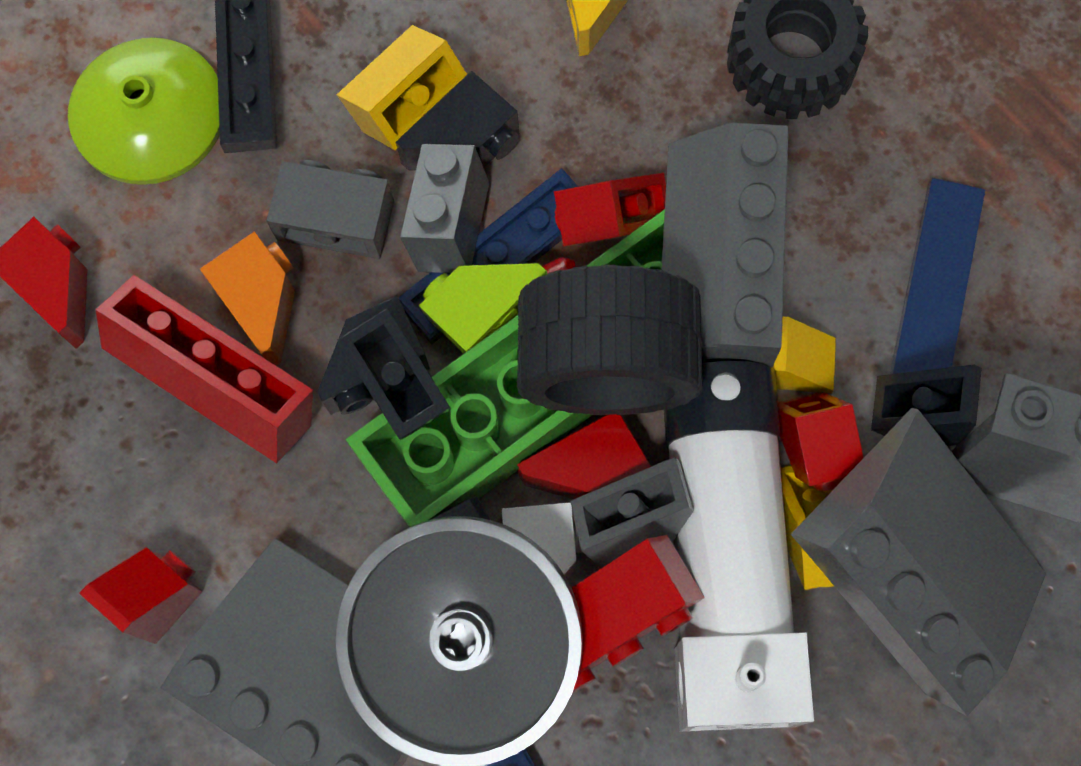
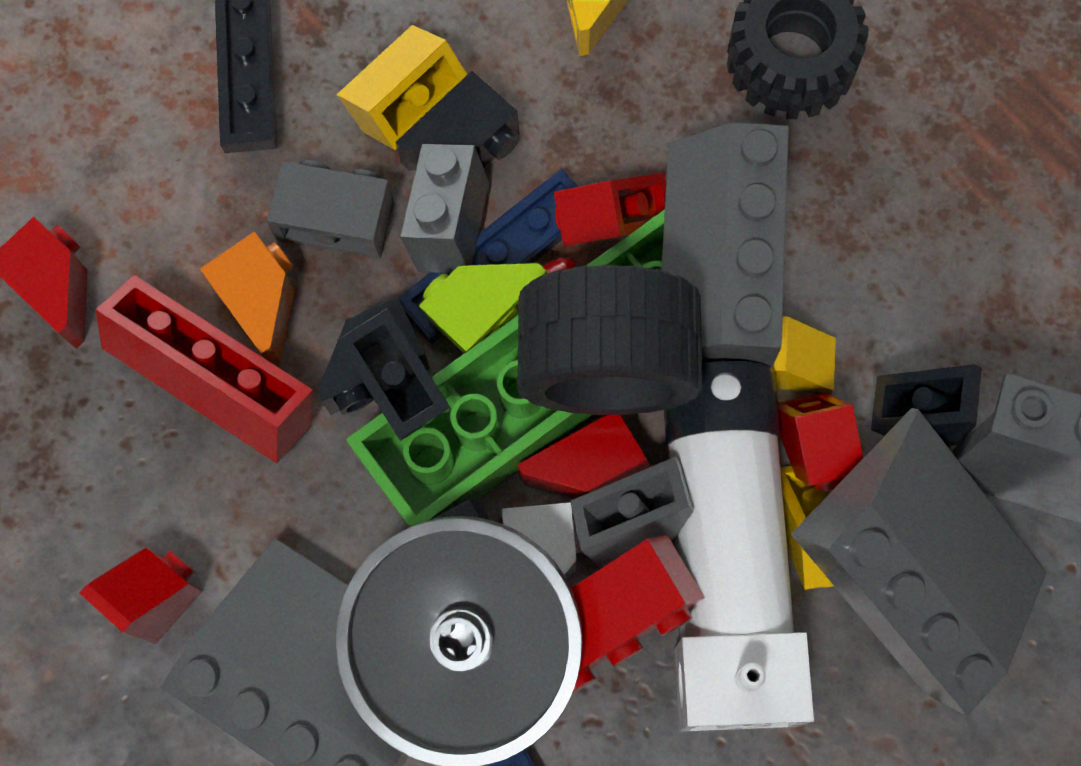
lime dish [68,38,220,185] -> none
dark blue tile [890,178,985,374] -> none

